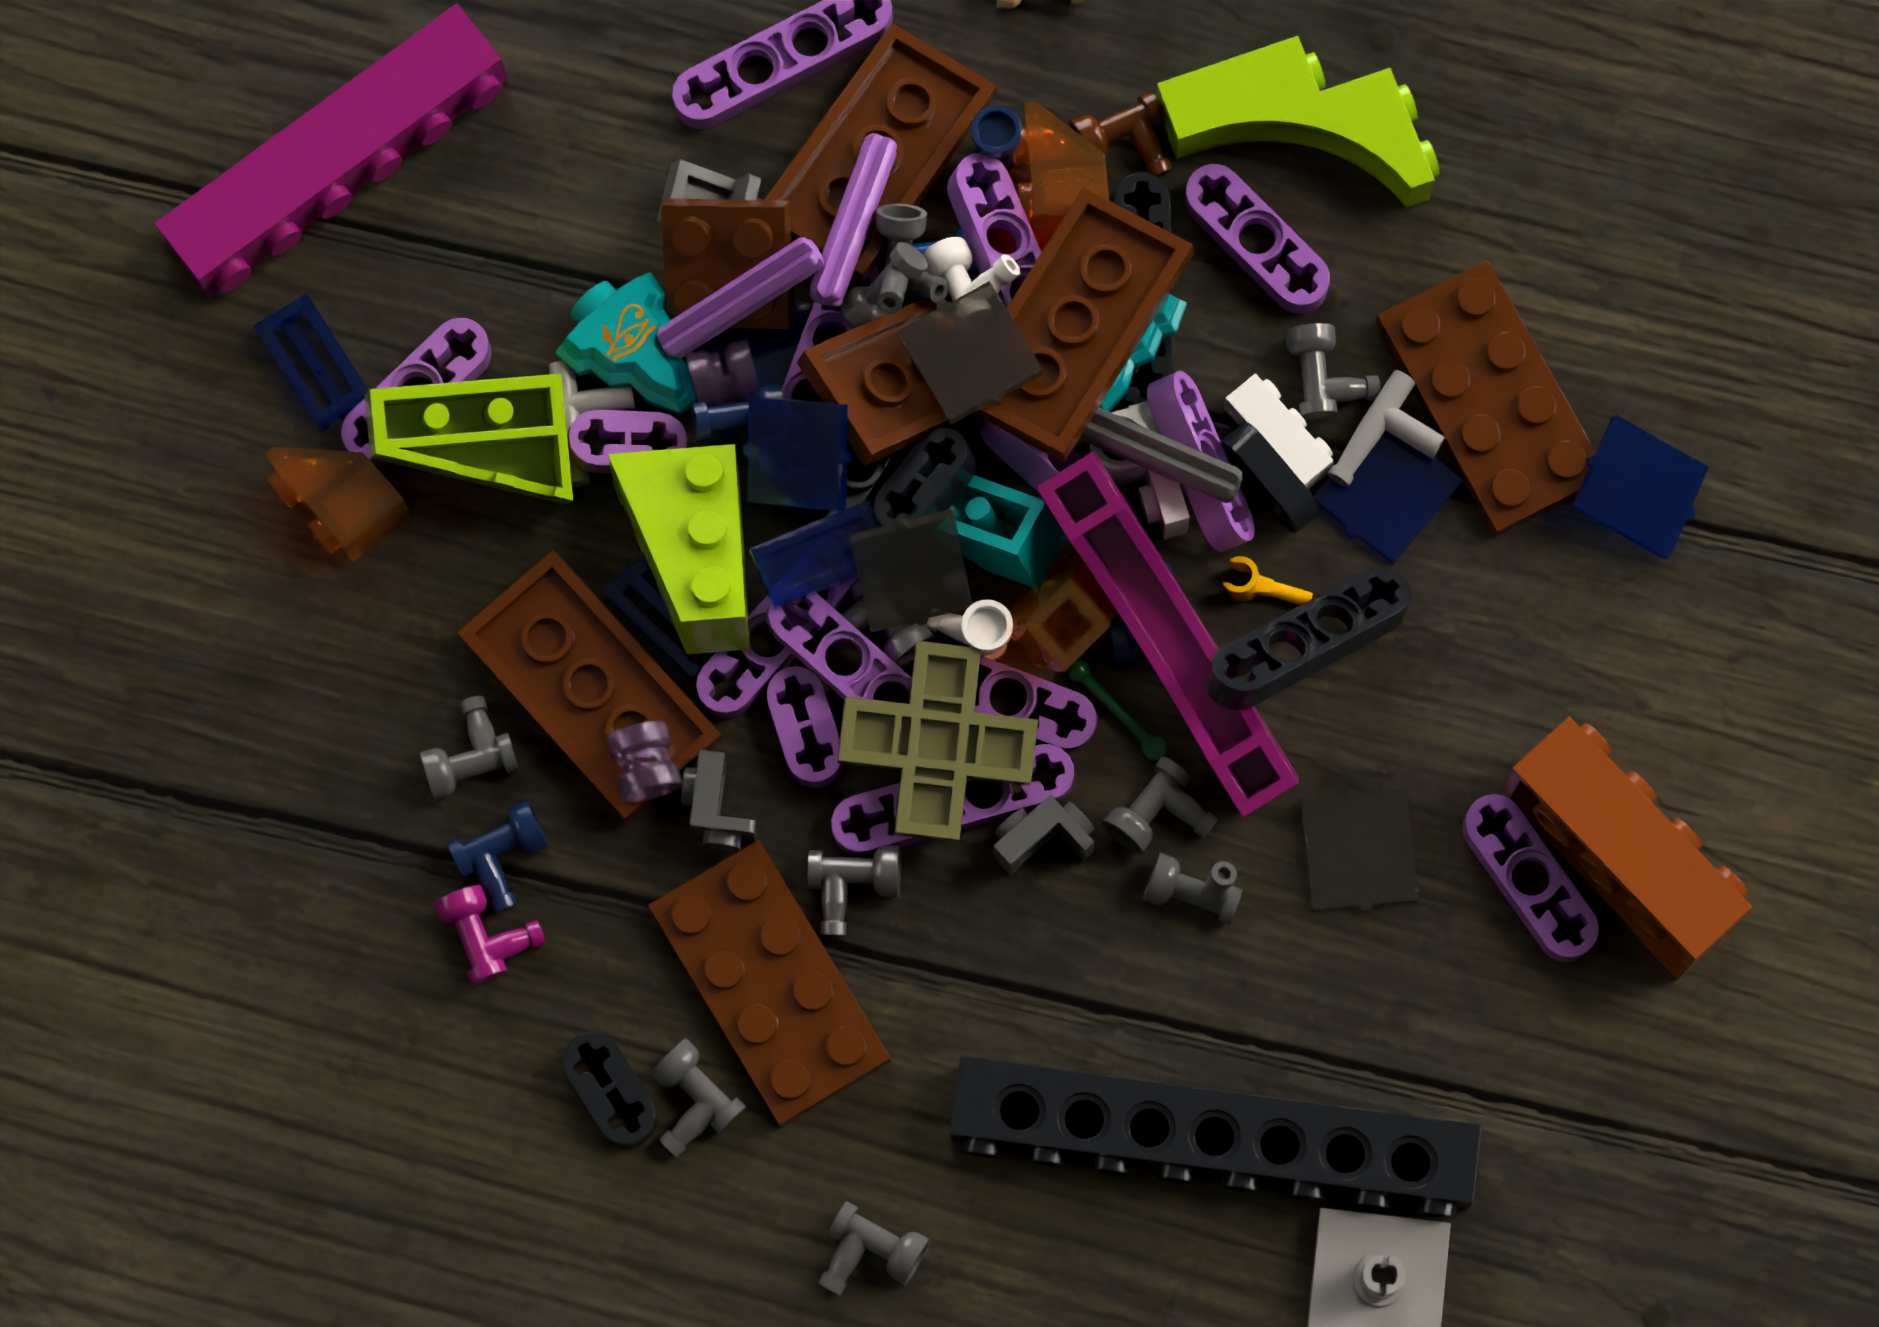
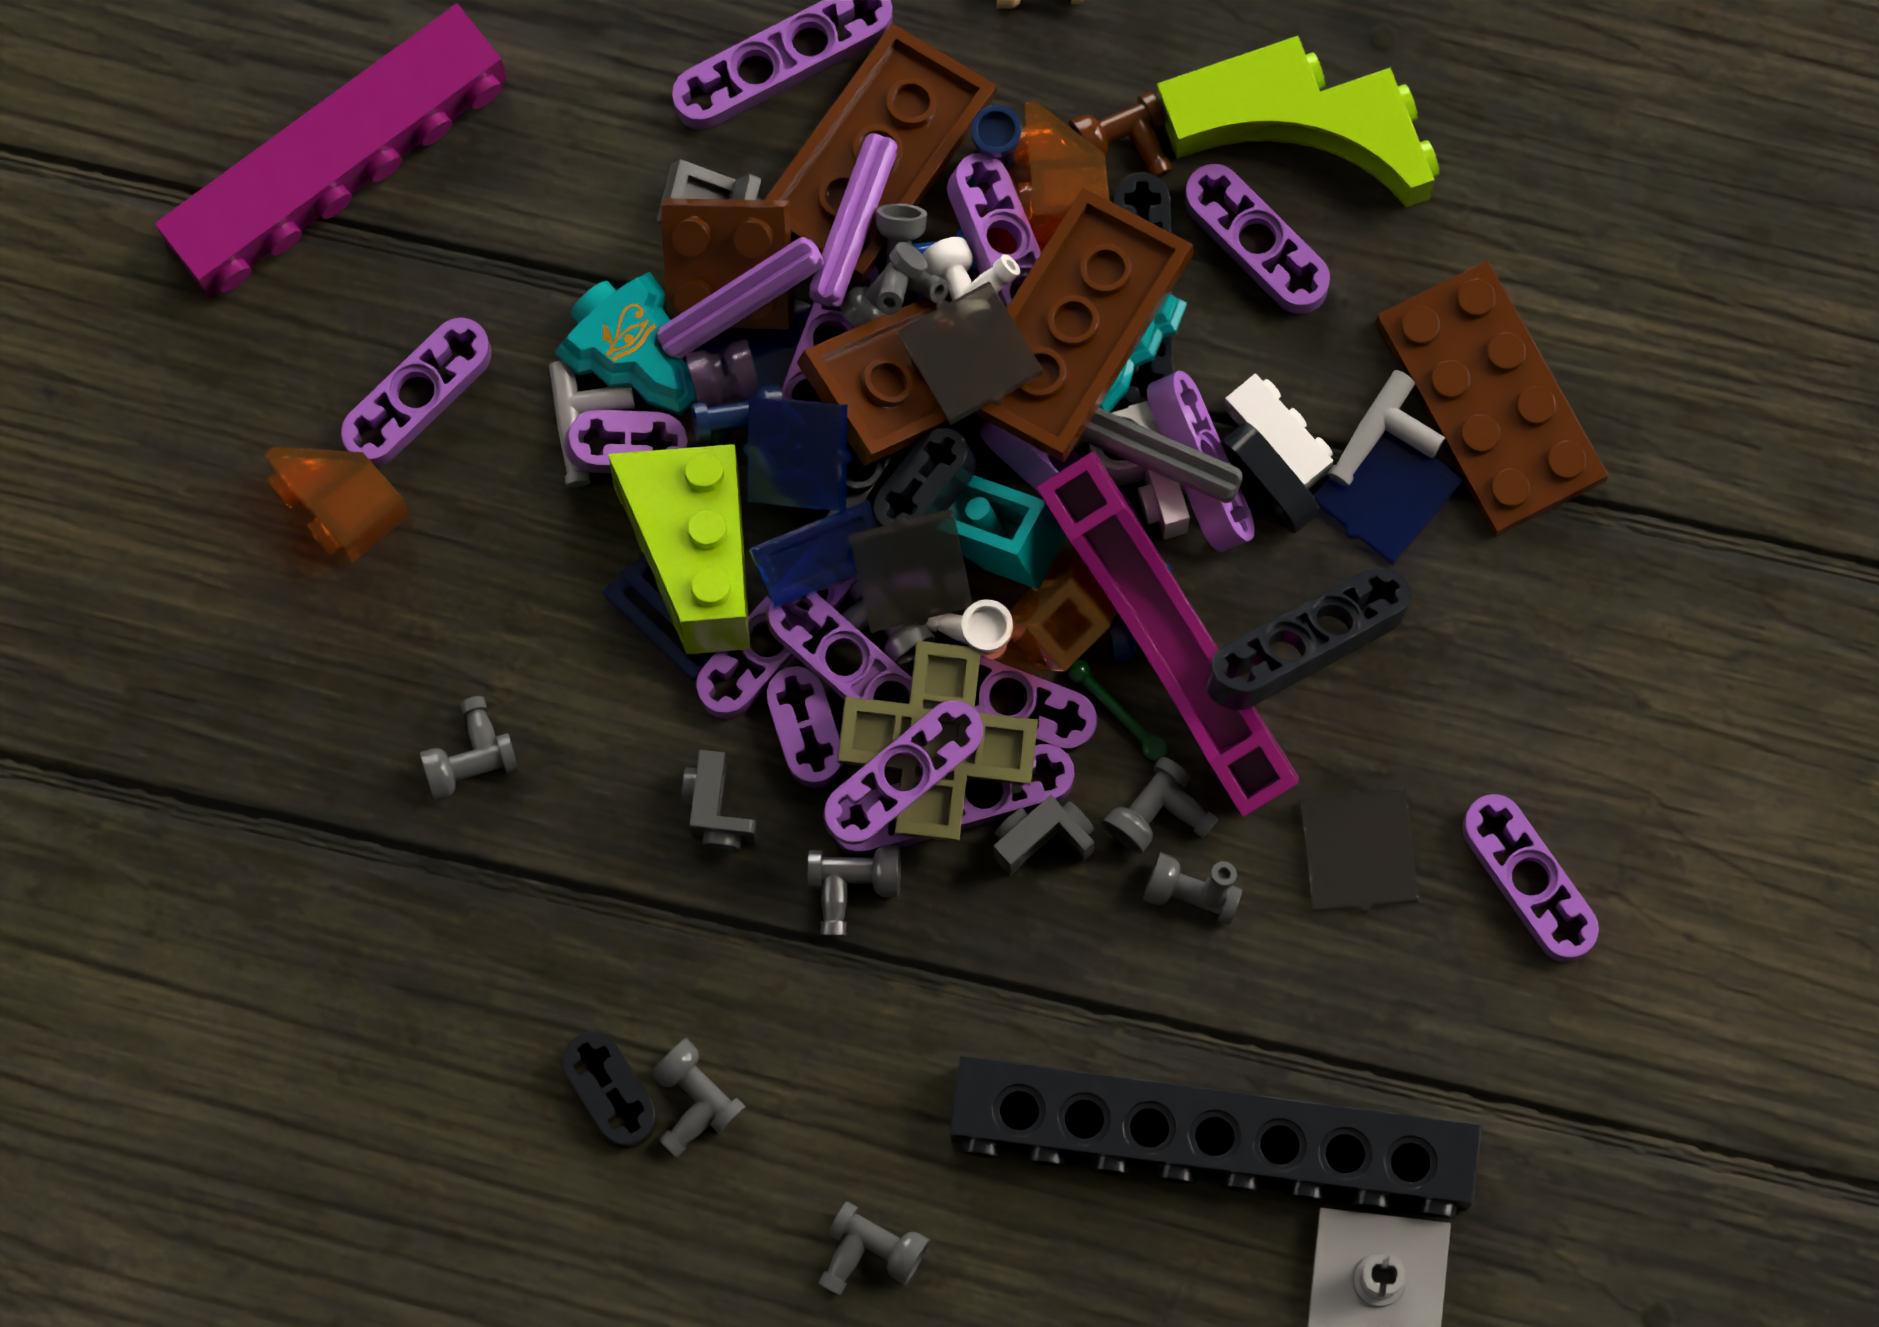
clear blue tile [253,294,368,433] -> none
lime wedge [365,374,573,505] -> none
magenta piece [433,885,545,986] -> none
dark blue piece [448,800,549,914] -> none
reddish brown plate [457,550,723,823] -> none
clear purple wheel [605,721,683,803] -> none
reddish brown plate [648,840,892,1128] -> none
yellow hand [1223,556,1313,605] -> none
dark grey piece [1285,323,1381,420] -> none
dark orange brick [1500,716,1752,980] -> none
clear blue piece [1572,415,1709,560] -> none
none -> medium lavender beam [823,700,983,845]

